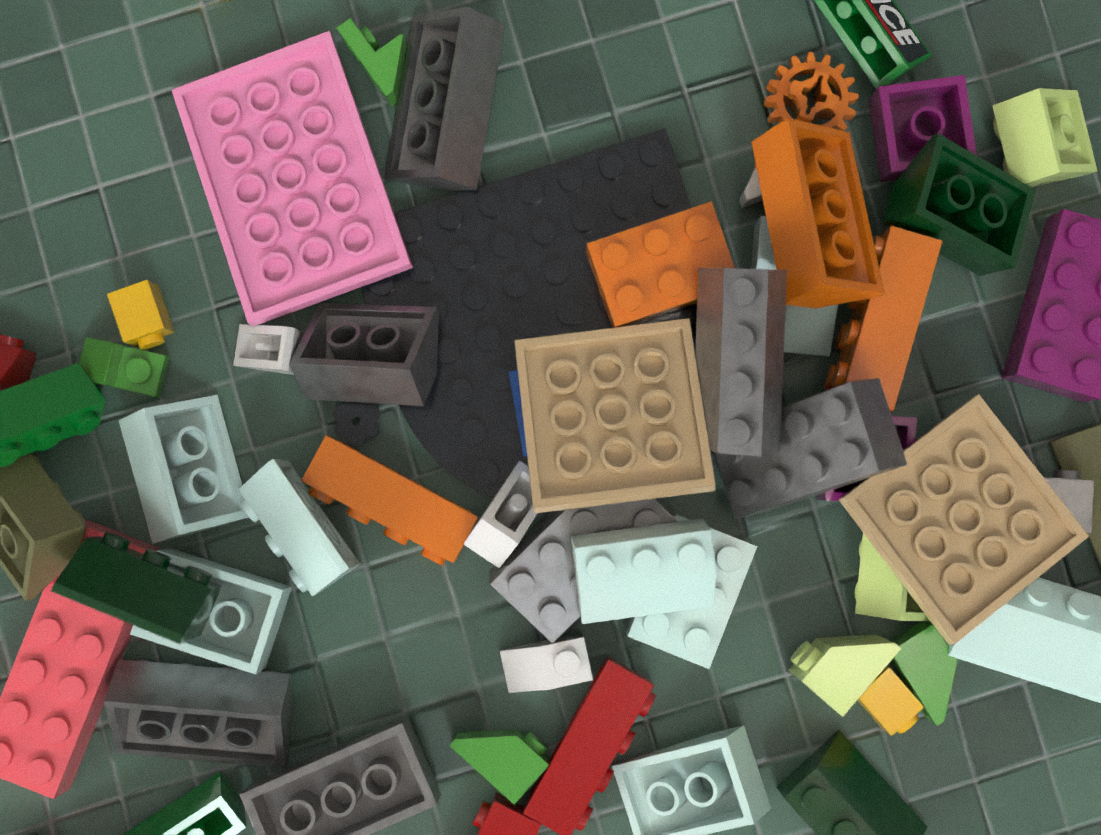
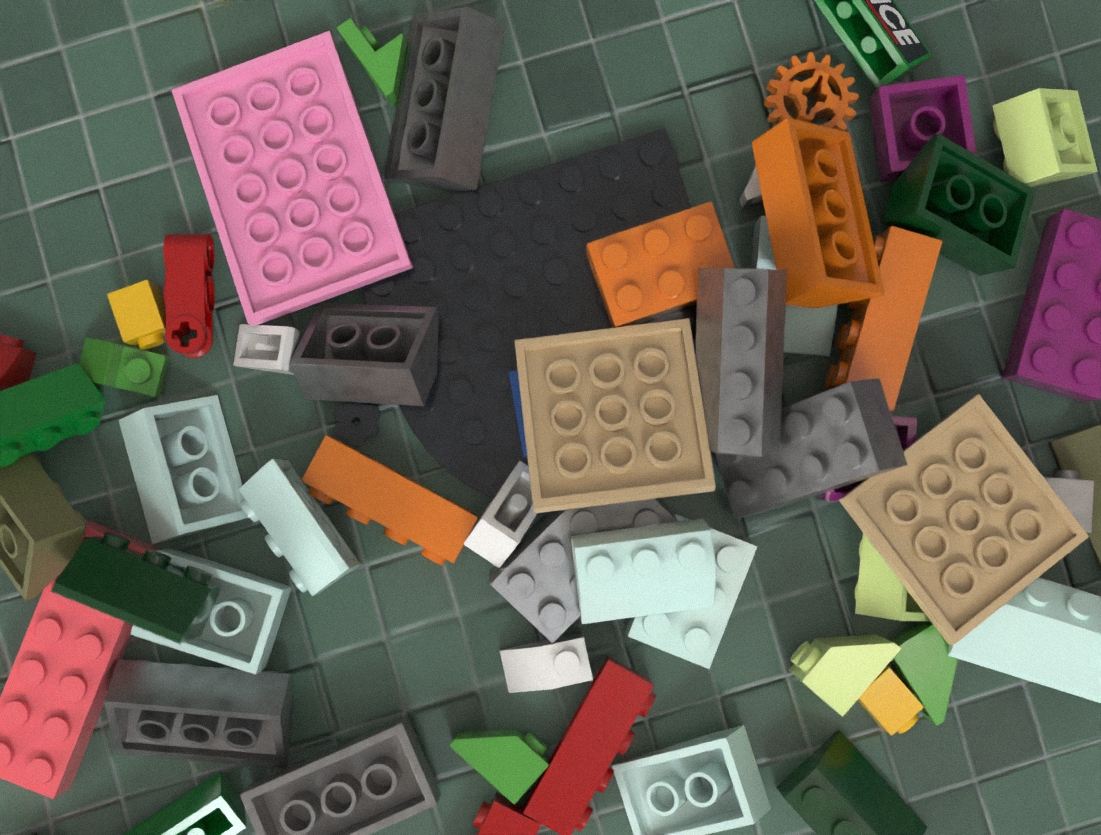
none -> red piece [163,234,215,359]

